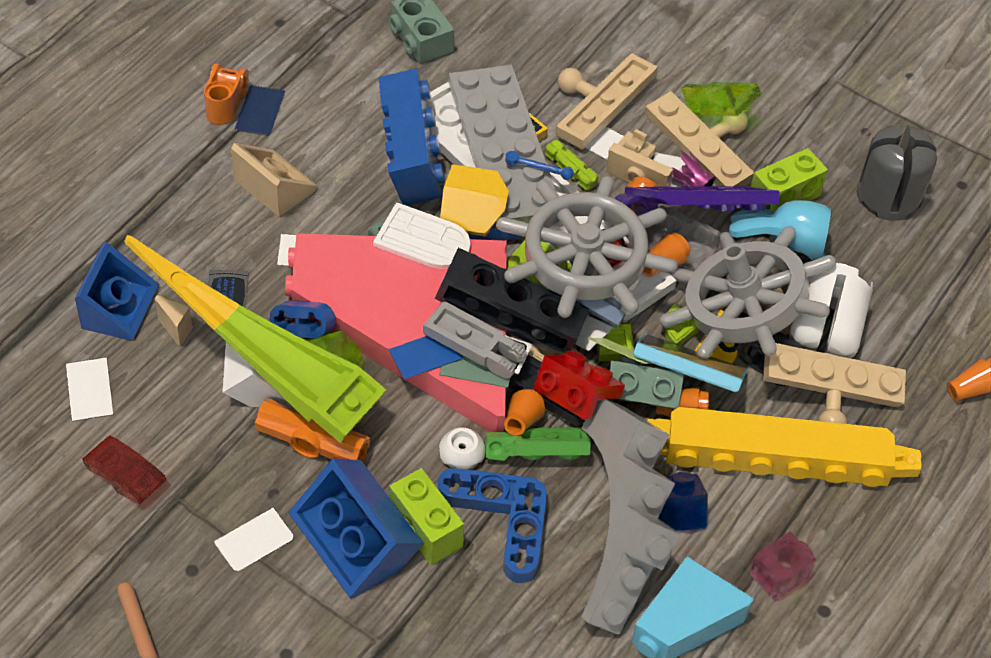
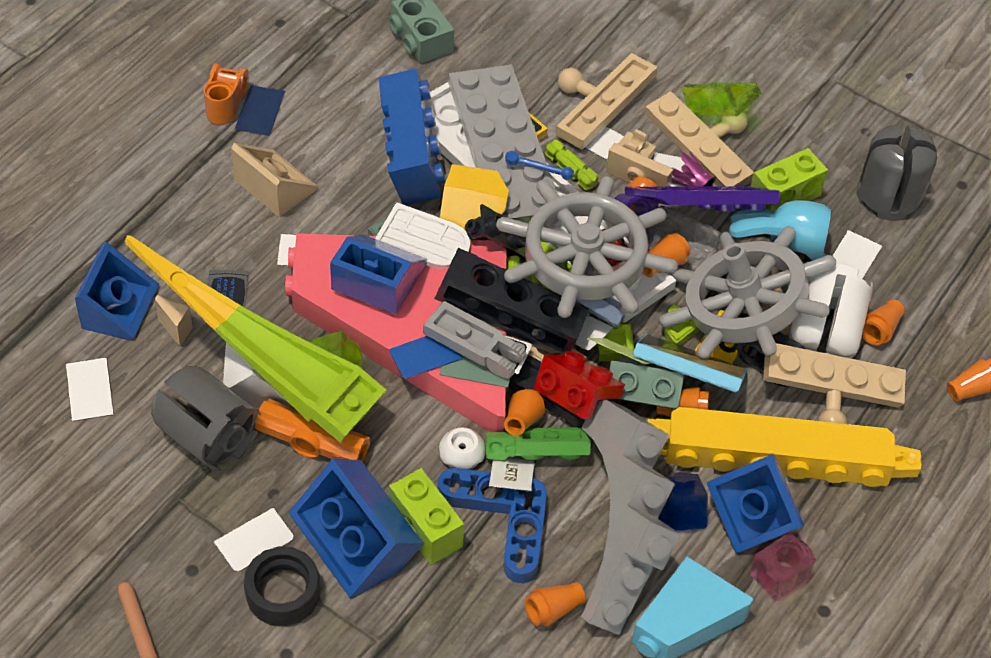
clear red slope [82,435,167,505] -> none
blue beam [269,300,336,338] -> none
none -> dark grey cylinder [151,366,261,471]
none -> black tyre [244,546,320,626]
none -> blue slope [330,234,427,314]
none -> black hinge [465,204,527,261]
none -> white sticker [489,458,534,491]
none -> orange cone [524,582,586,626]
none -> blue slope [706,454,805,553]
none -> white sticker [833,230,882,279]
none -> orange cone [862,299,905,346]

